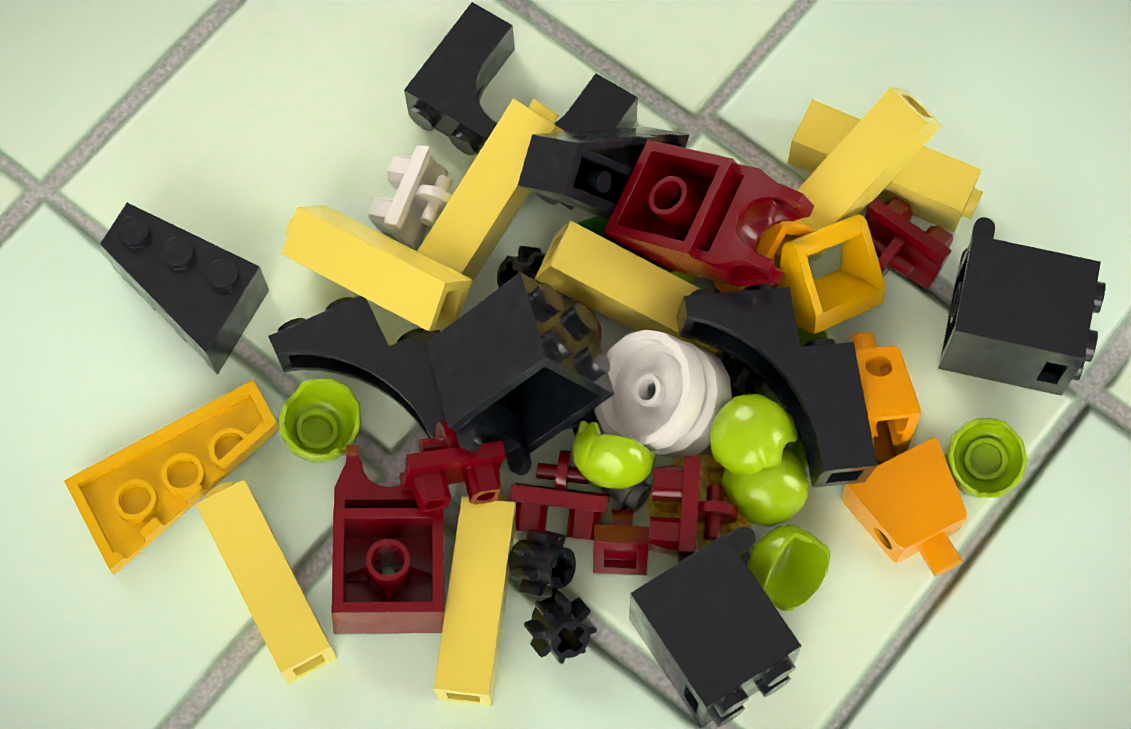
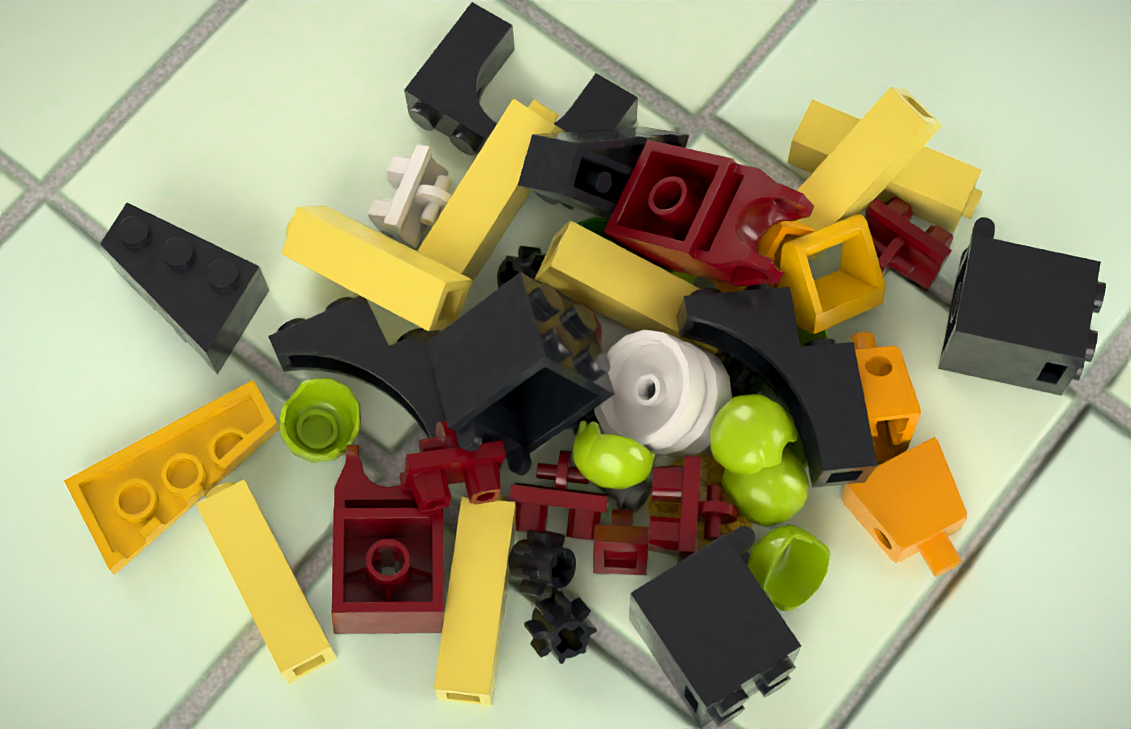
lime hair [944,418,1028,498] -> none

